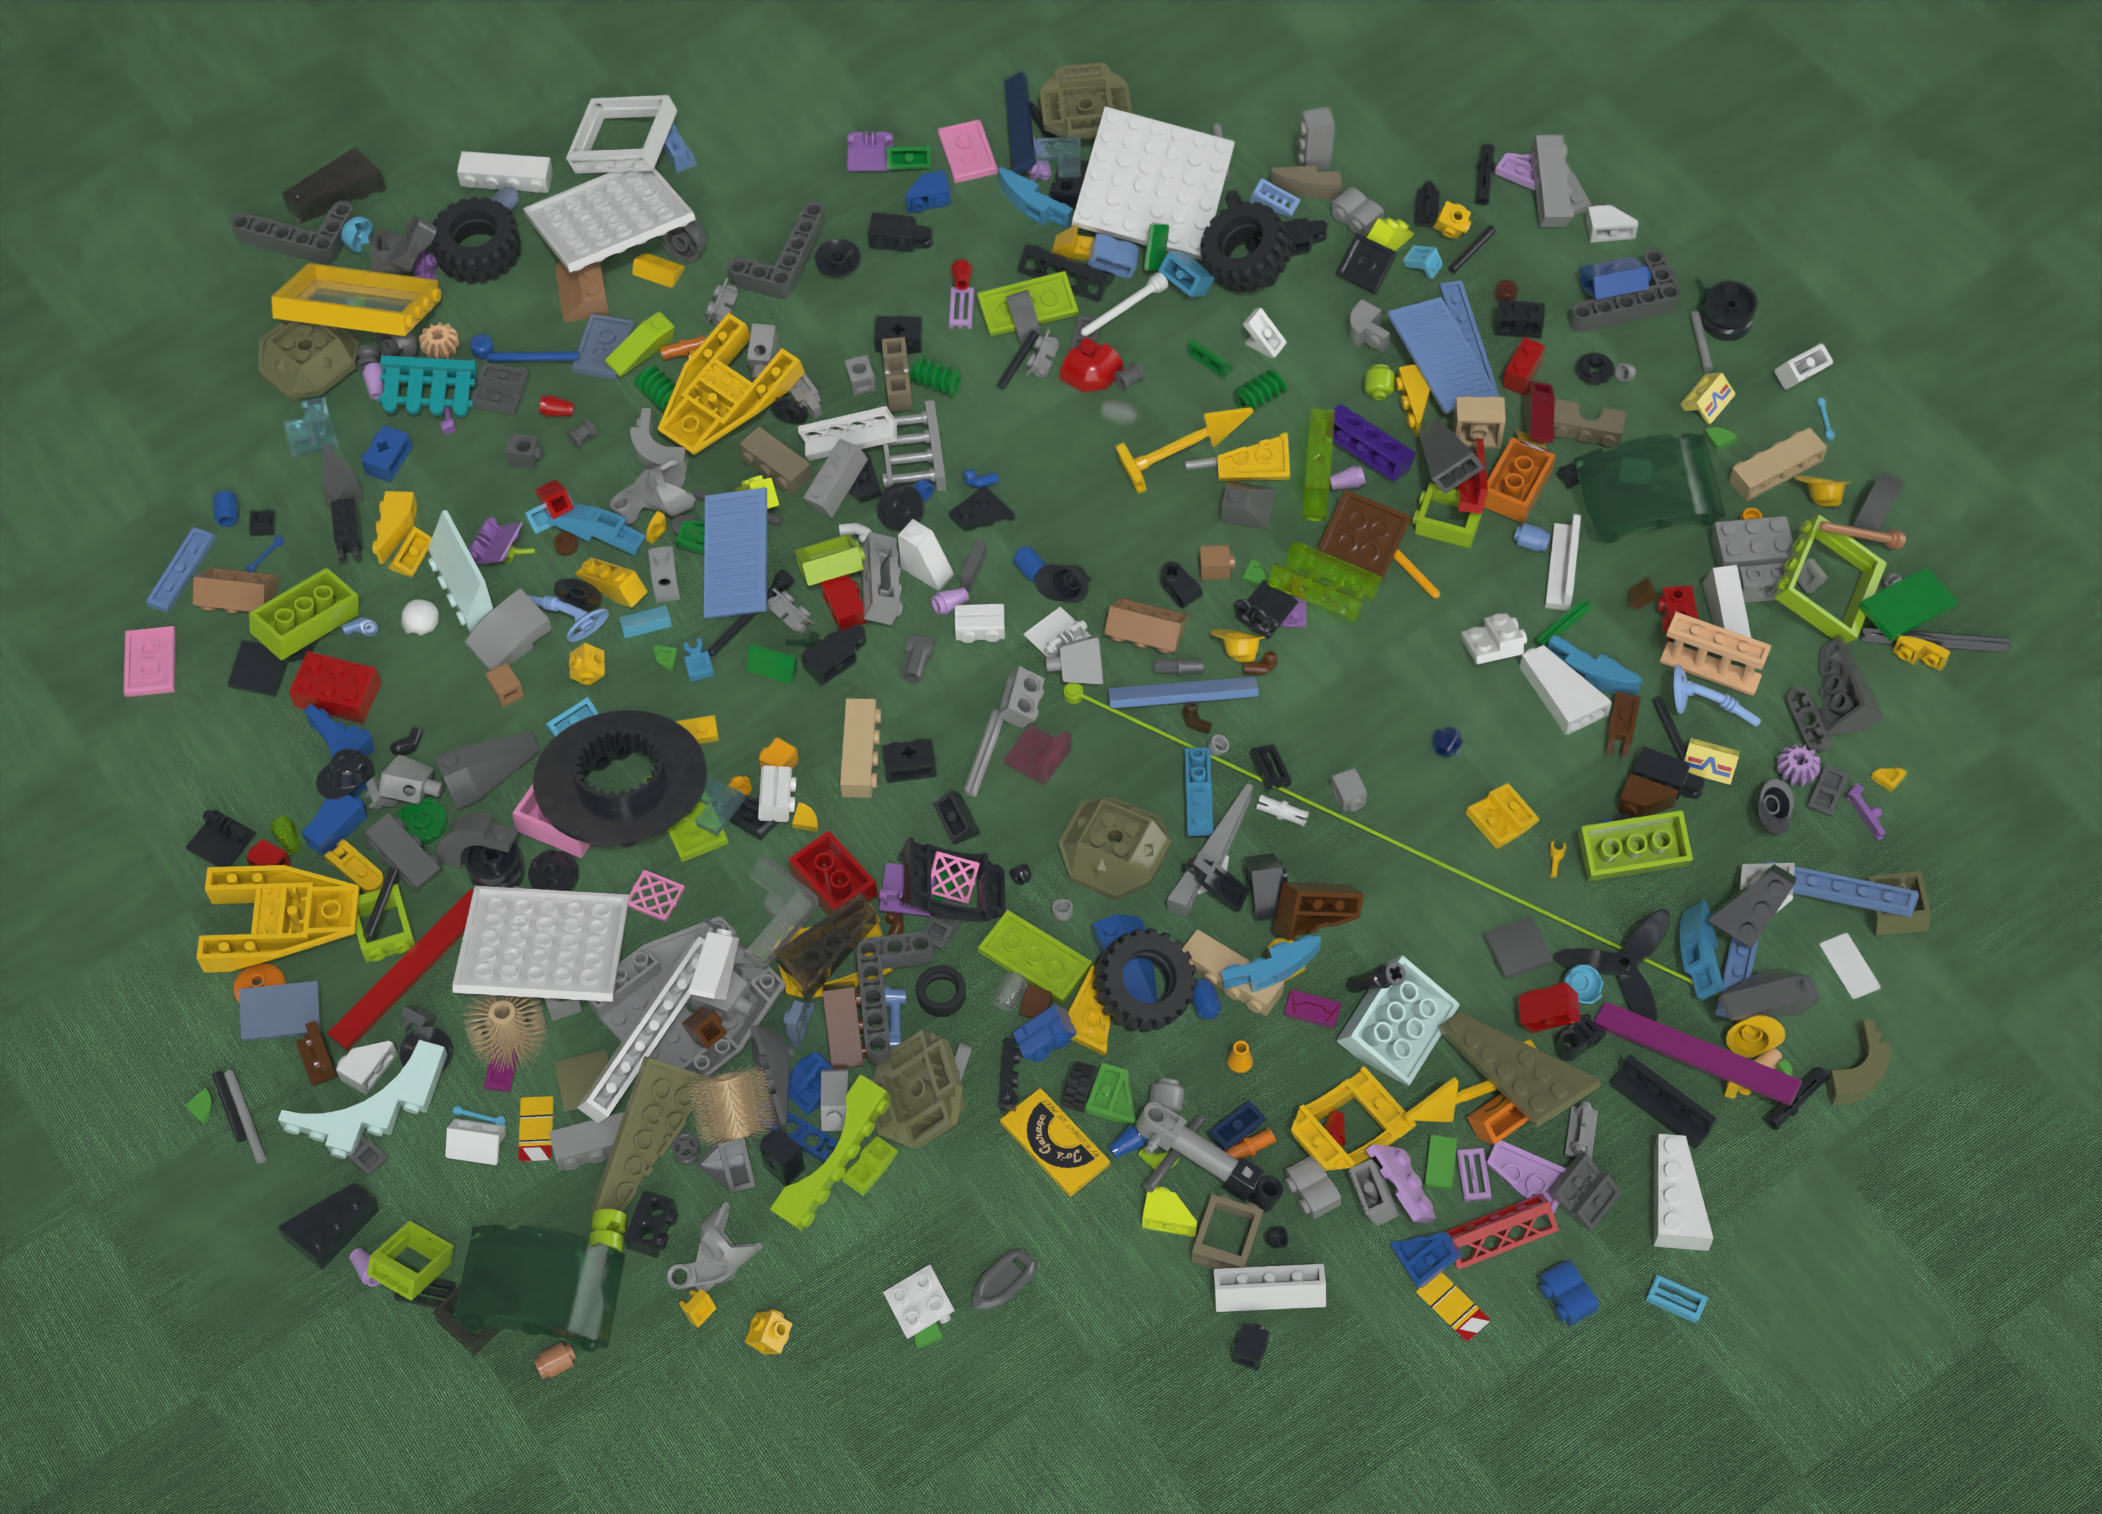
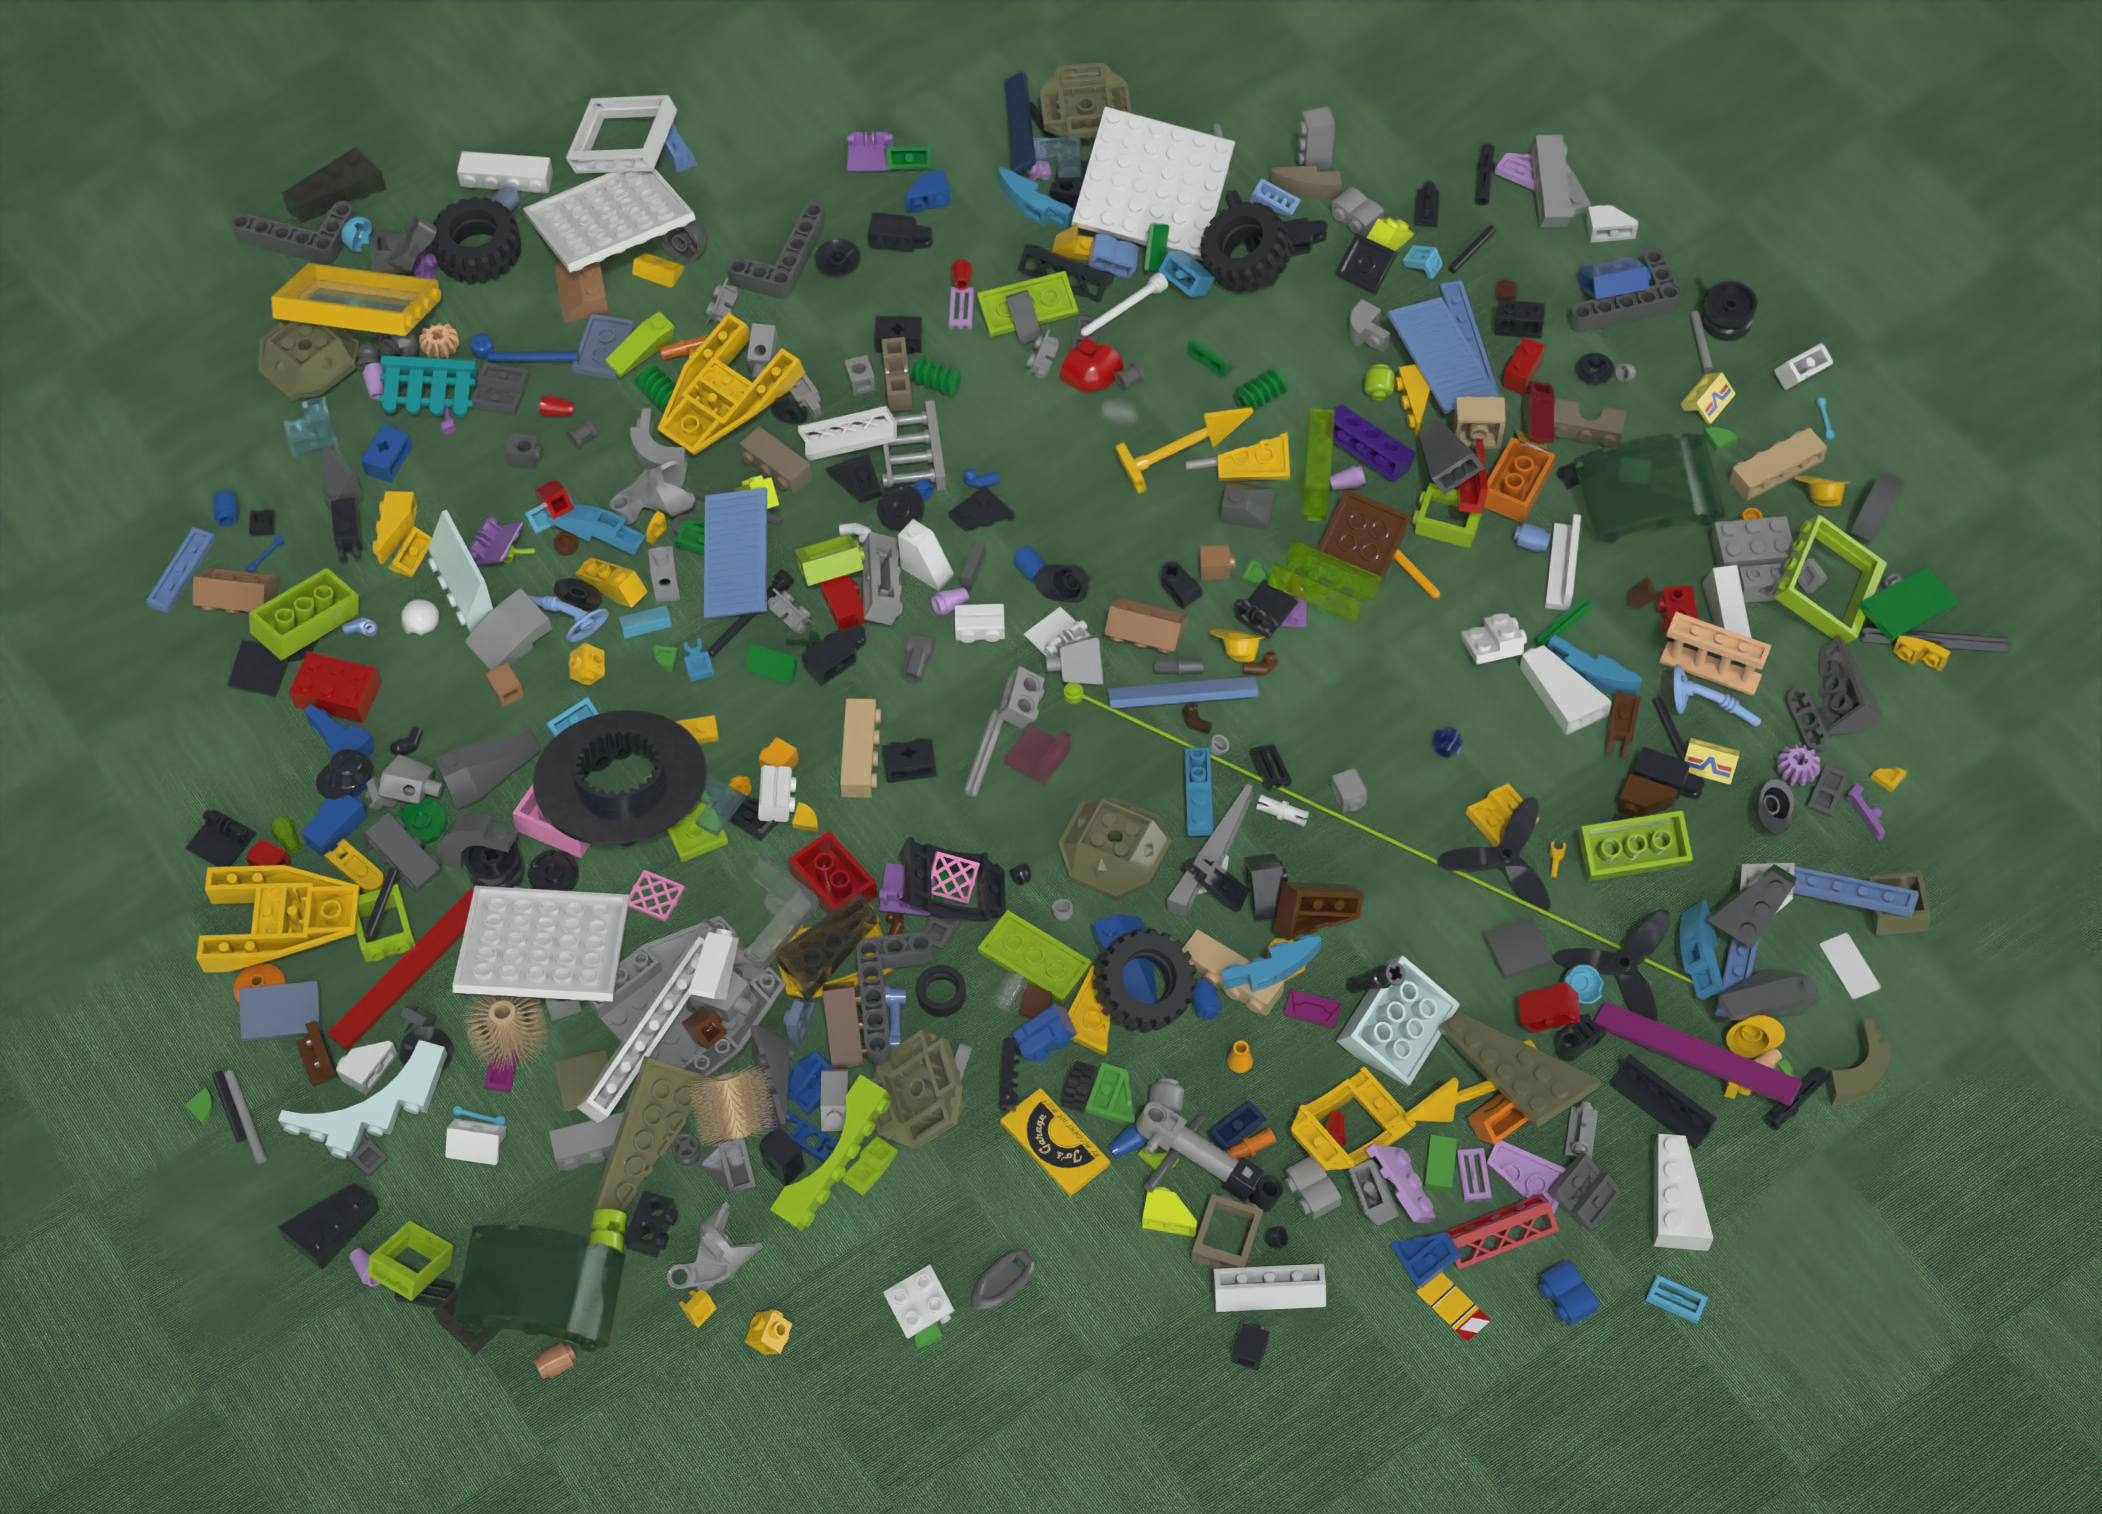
bright pink tile [124,626,176,697] -> none
yellow sticker [518,1096,554,1161] -> none
light grey brick [803,438,868,518] -> none
black slope [933,790,981,845] -> none
bright pink tile [937,119,998,183] -> none
black bar [996,330,1039,390] -> none
white slope [1243,308,1287,358] -> none
yellow brick [1433,201,1471,239] -> none
nougat piece [1819,521,1906,550] -> none
none -> black piece [1437,797,1550,914]

